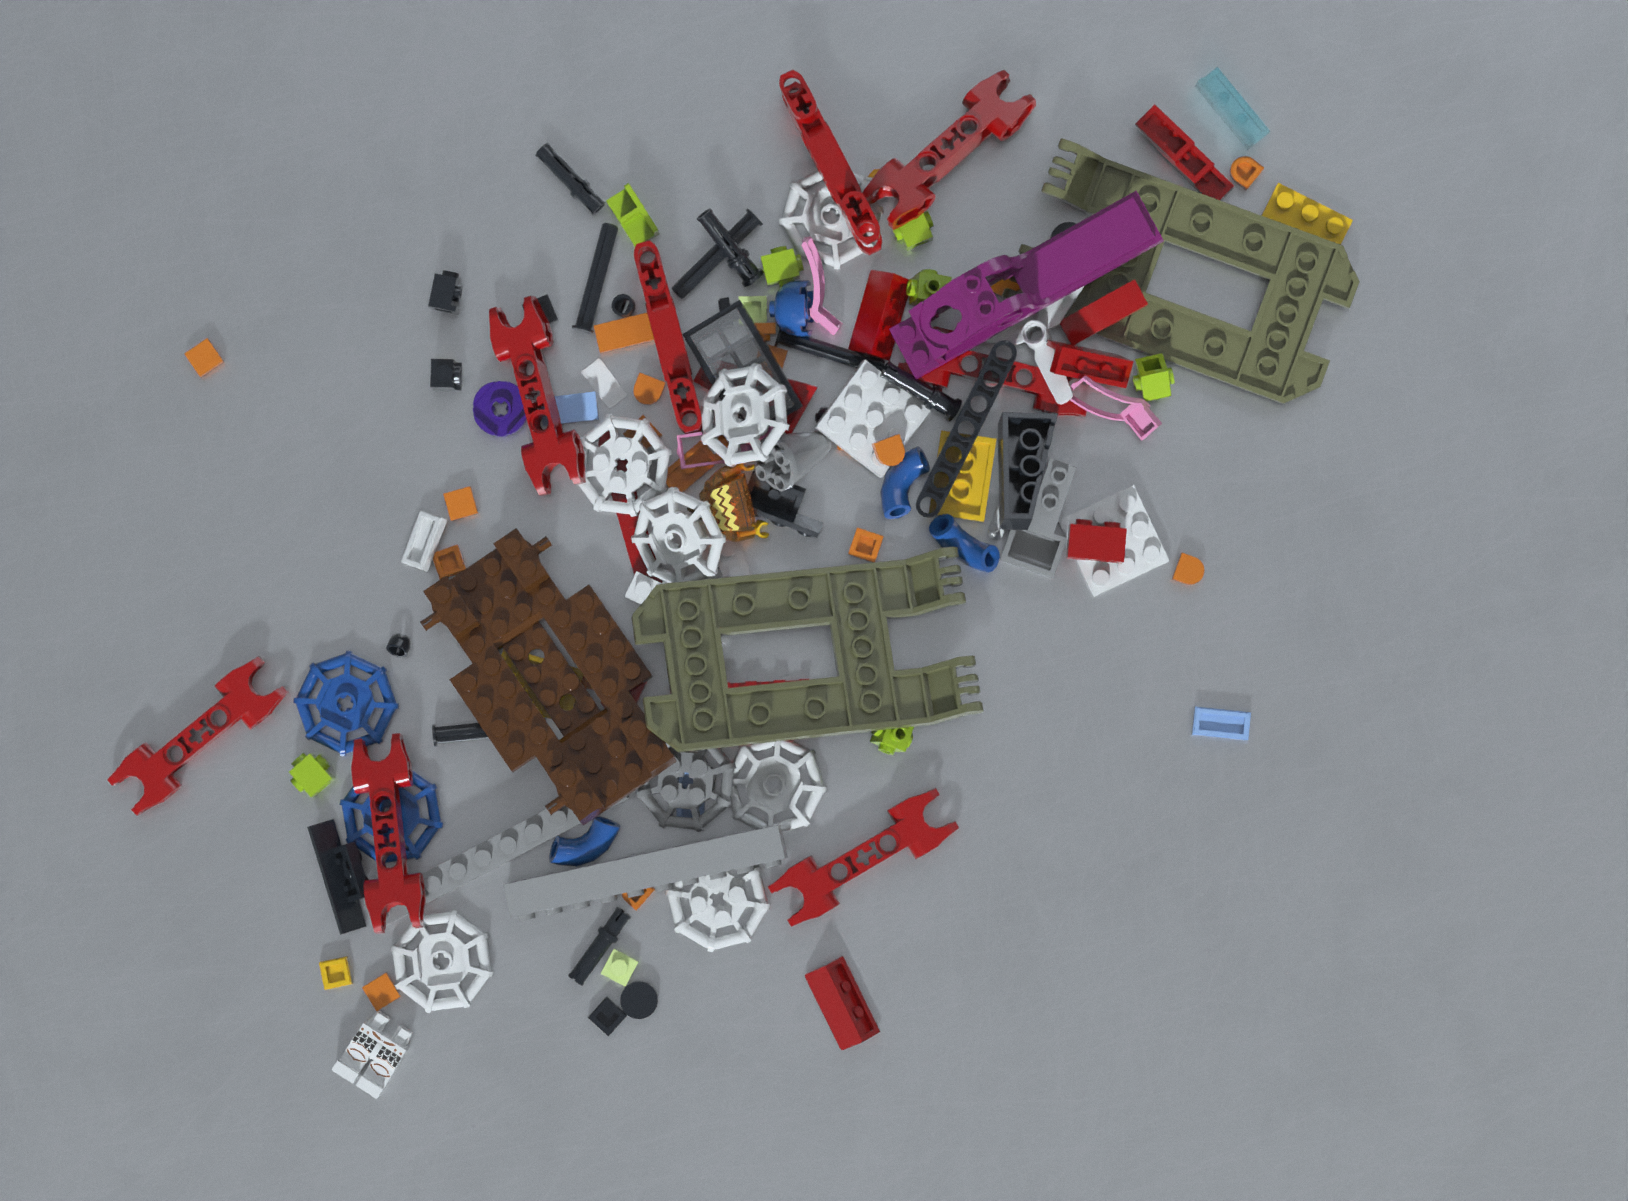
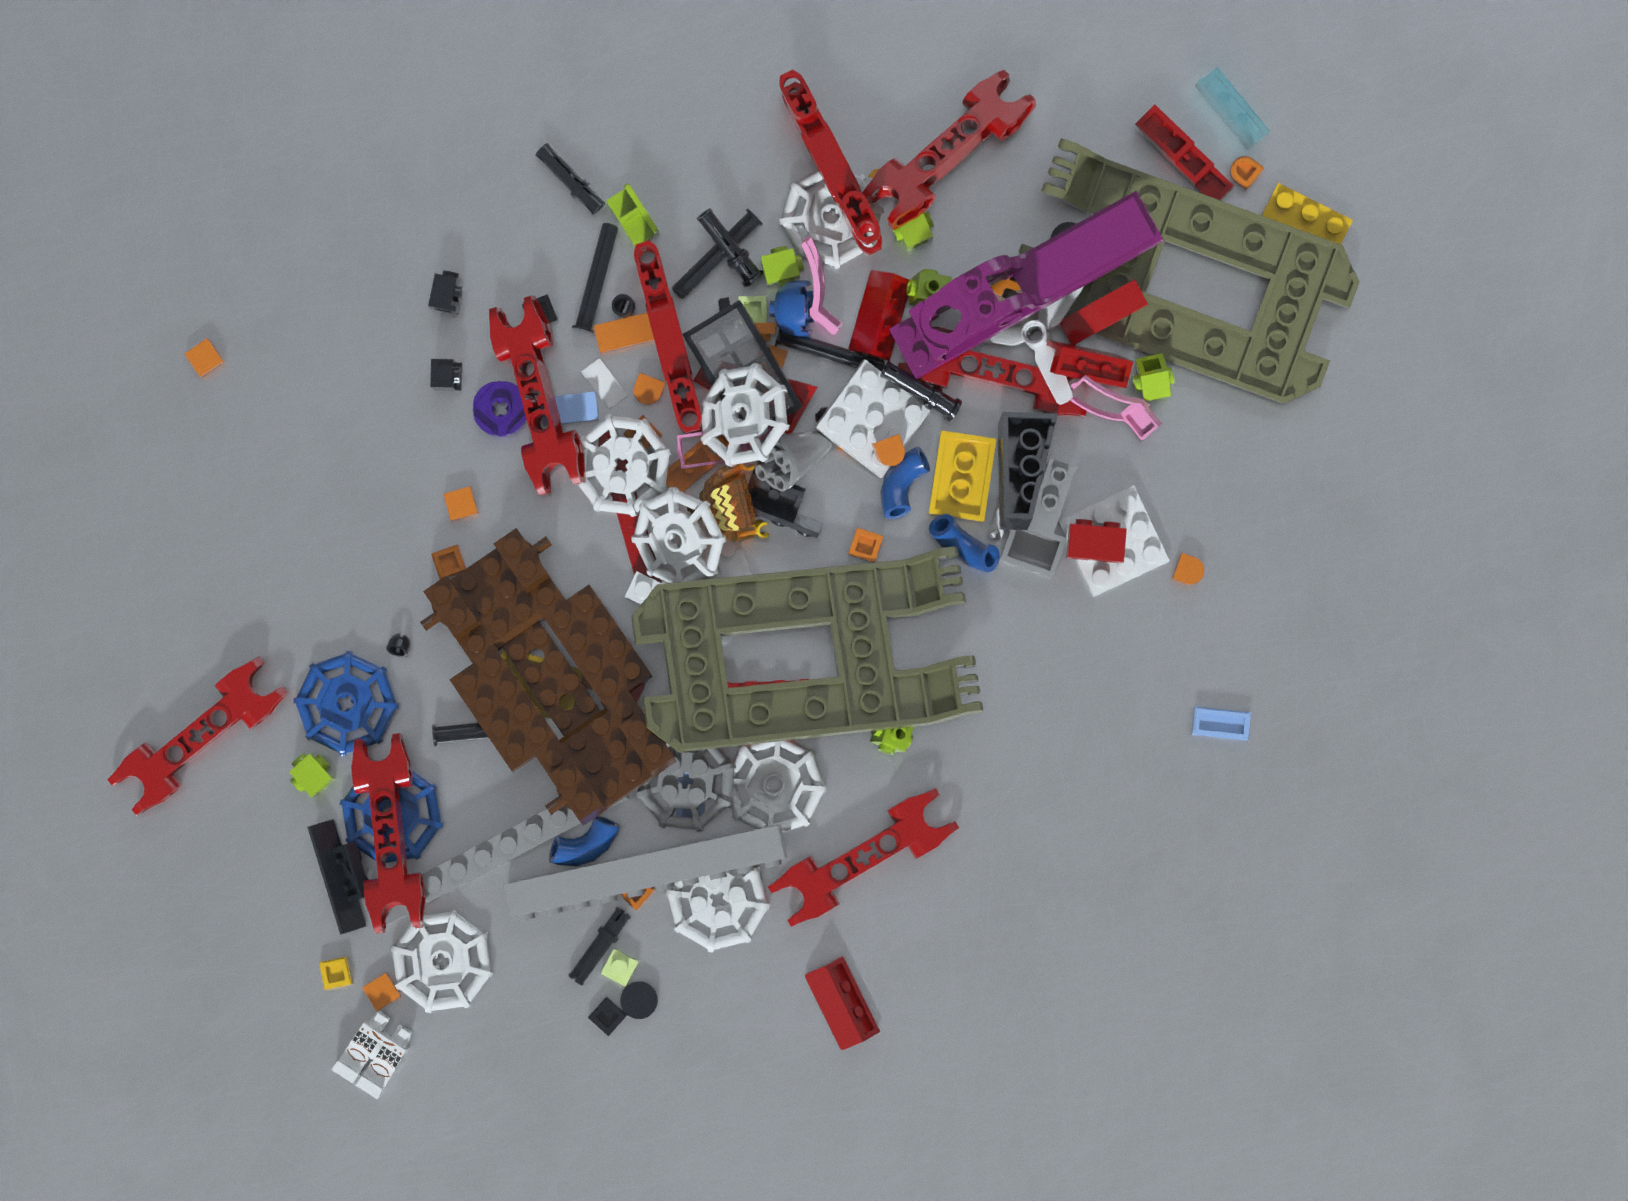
white tile [401,510,447,572] -> none
black beam [915,340,1017,518] -> none

